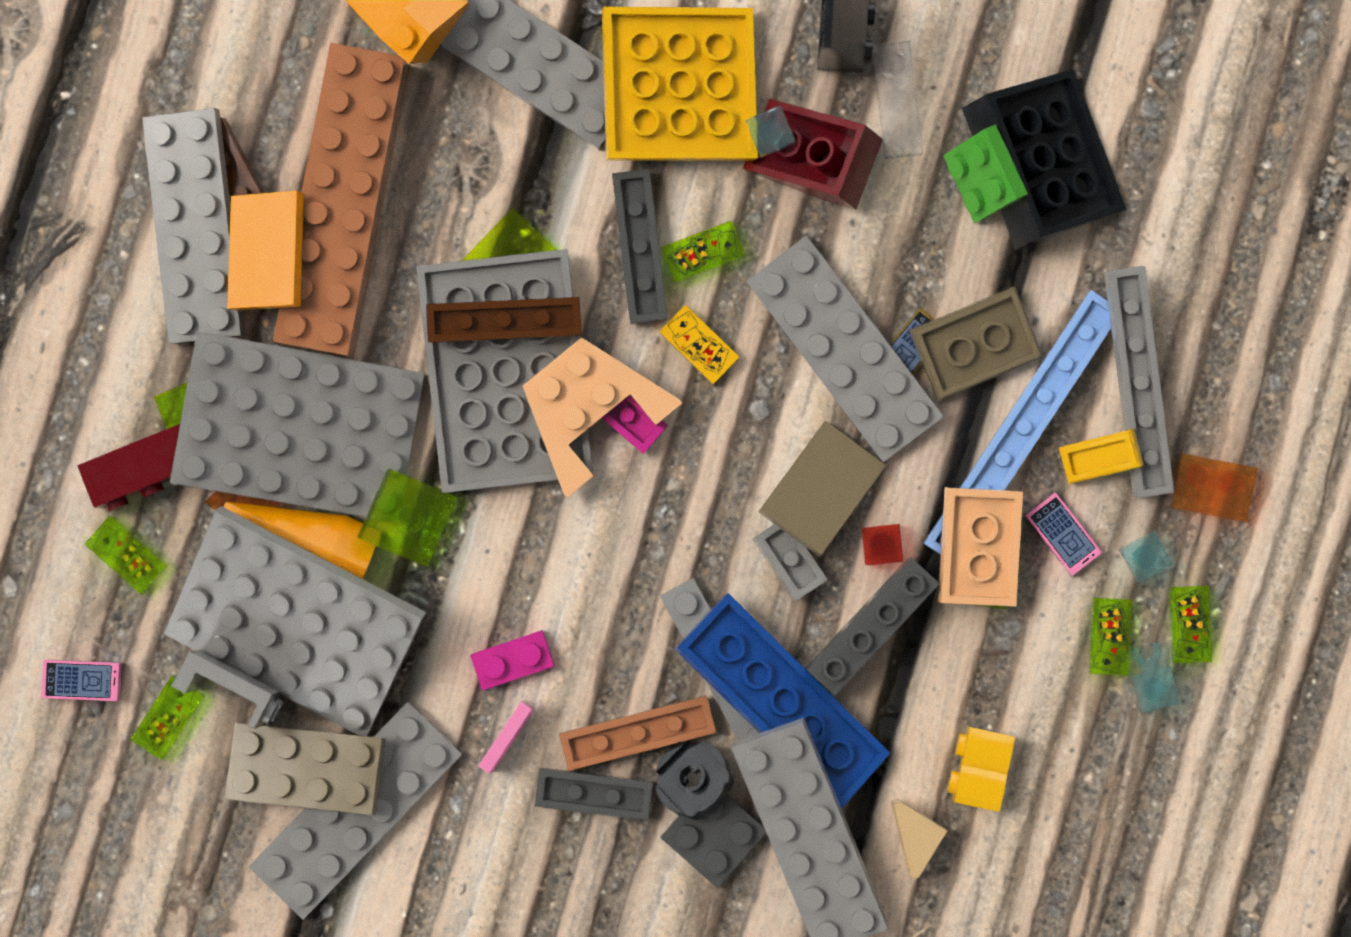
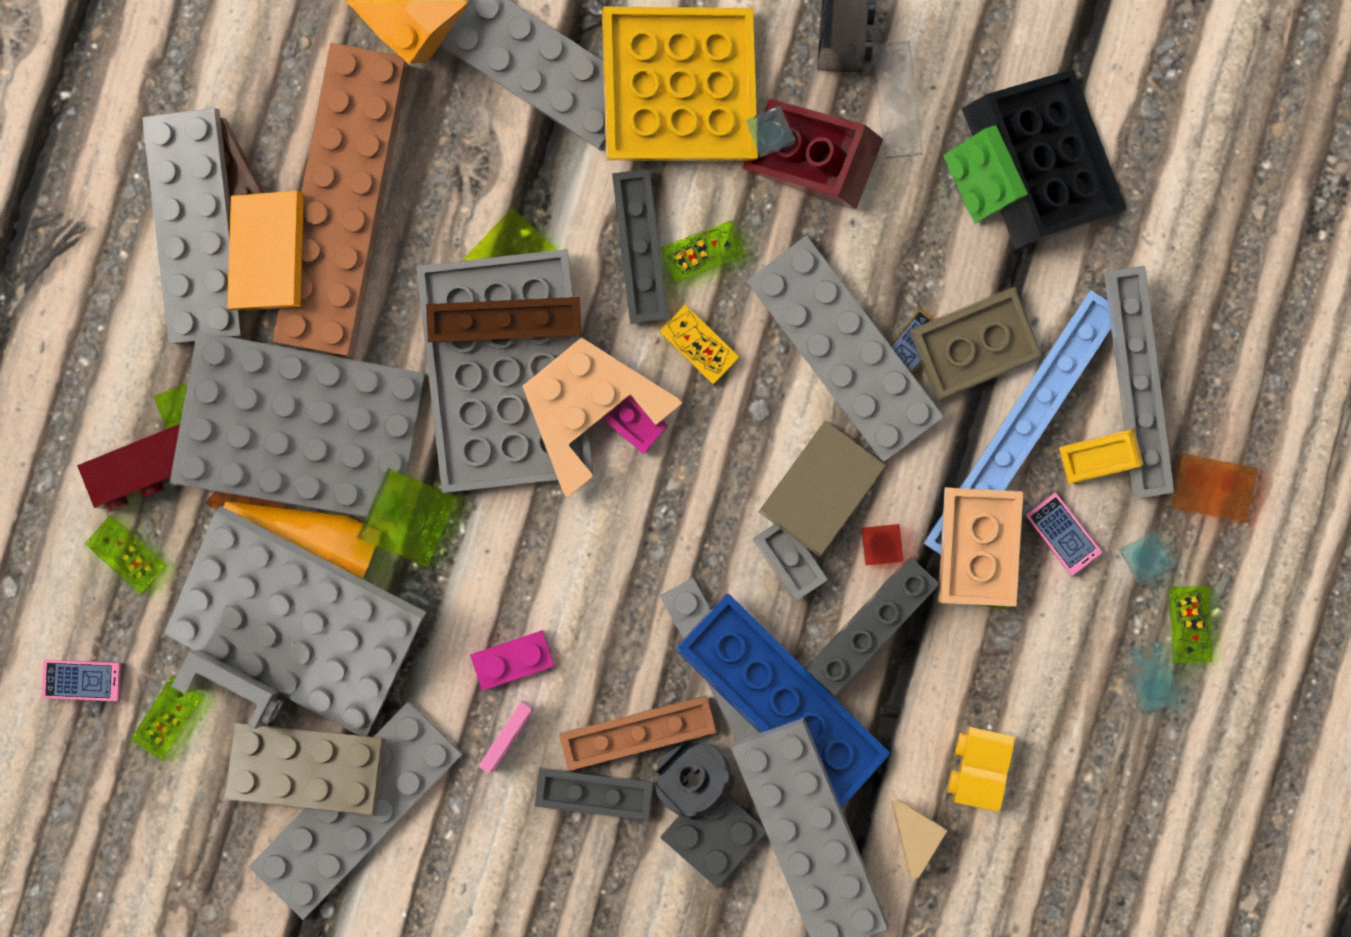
clear neon green tile [1088,597,1132,676] -> none

